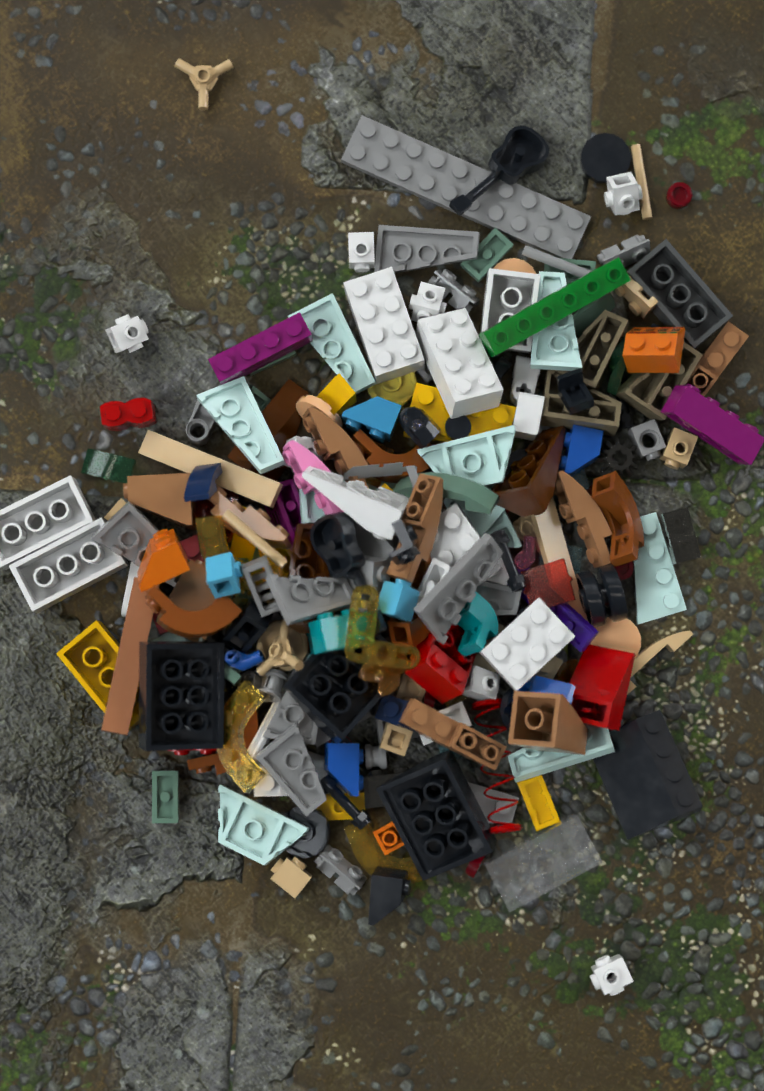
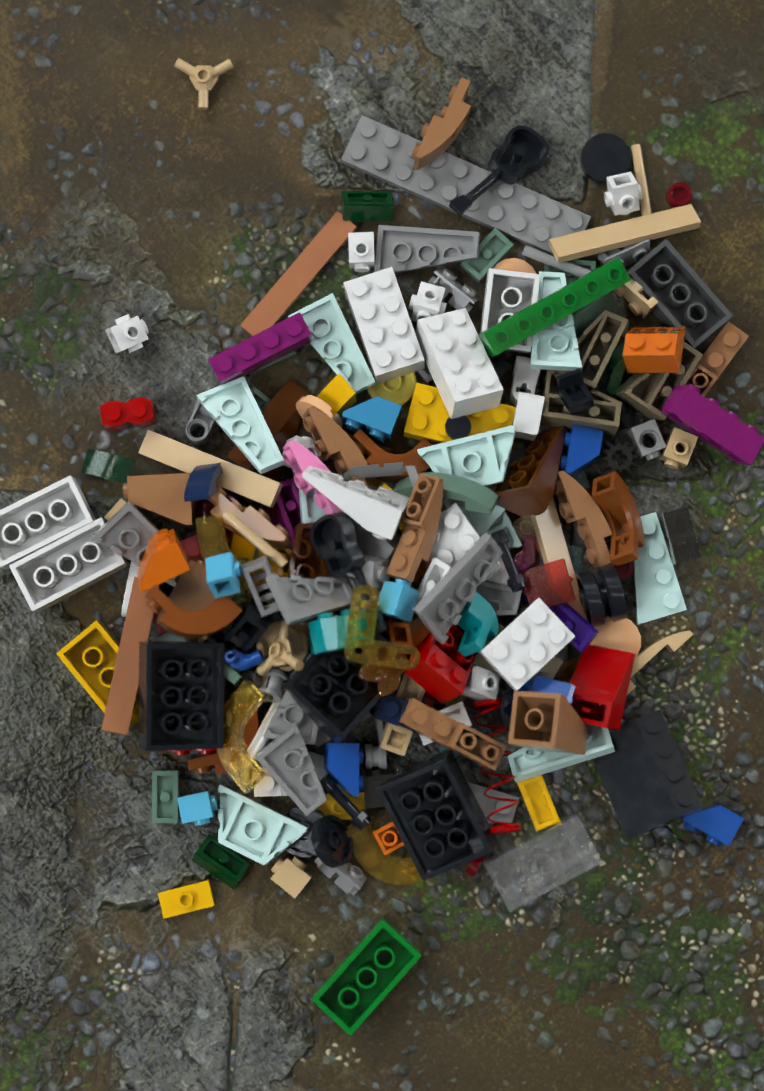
black slope [368,866,411,926] -> none
black bracket [388,519,420,565] -> none
black rock [399,407,441,449] -> none
white brick [590,954,634,996] -> none
none -> yellow plate [158,880,215,919]
none -> medium azure brick [177,790,218,826]
none -> dark green slope [192,834,252,889]
none -> nougat tile [240,211,357,336]
none -> black tile [311,815,353,868]
none -> green brick [311,916,422,1036]
none -> dark green slope [341,191,394,221]
none -> medium nougat slope [411,77,471,170]
none -> tan tile [549,204,701,263]
none -> blue slope [681,804,744,847]

